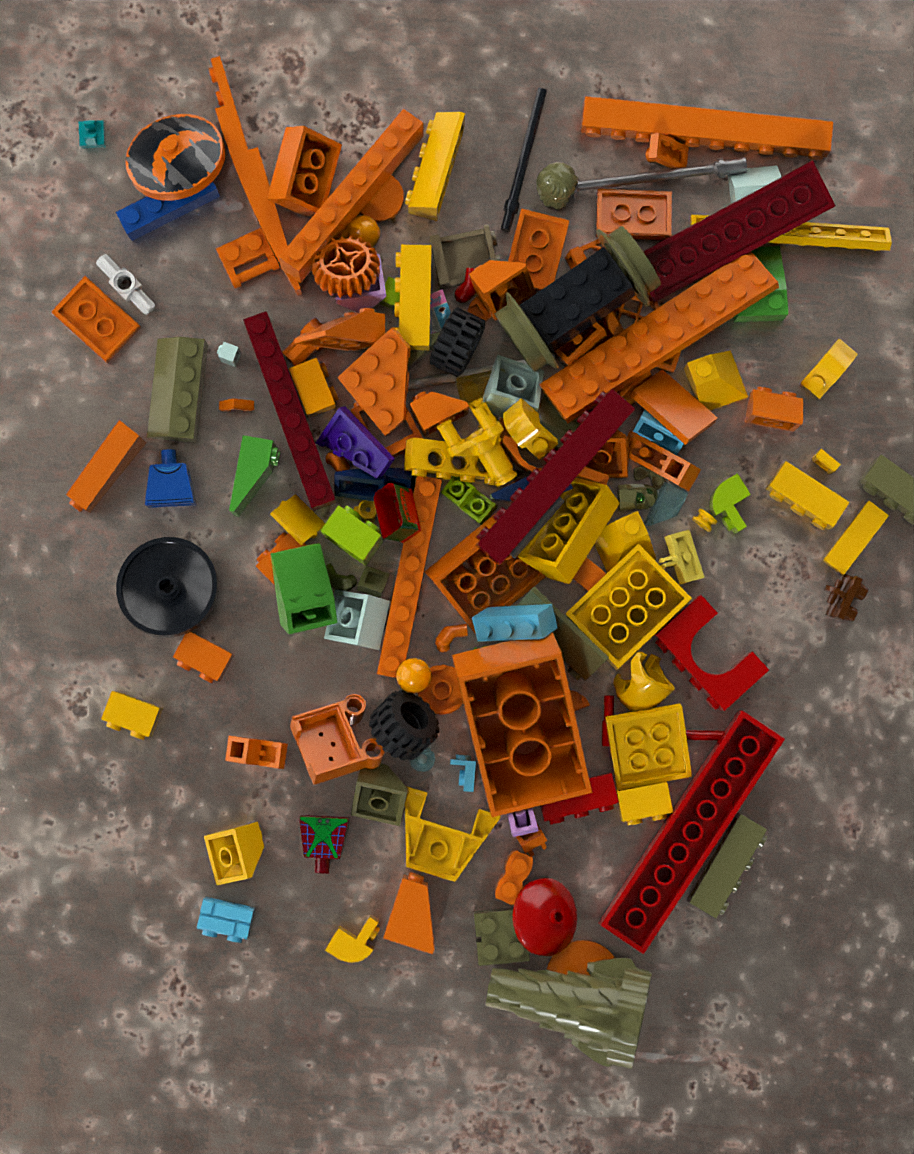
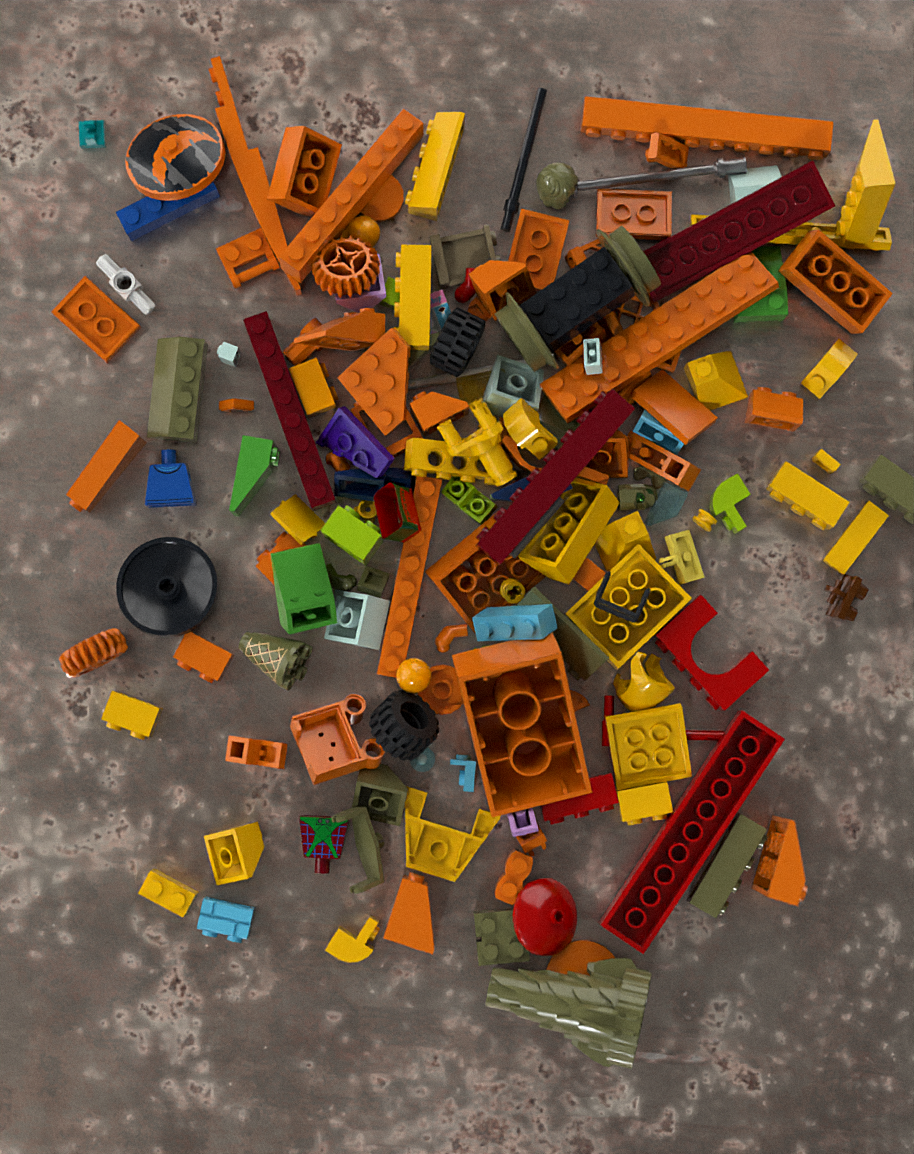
none -> orange gear [59,628,128,678]
none -> yellow piece [138,868,199,917]
none -> olive cone [238,631,313,691]
none -> olive piece [331,806,385,894]
none -> yellow bush [500,578,525,604]
none -> light aqua piece [583,338,603,375]
none -> black piece [594,571,651,623]
none -> orange slope [751,815,807,906]
none -> orange brick [778,229,893,334]
none -> yellow slope [836,119,896,245]

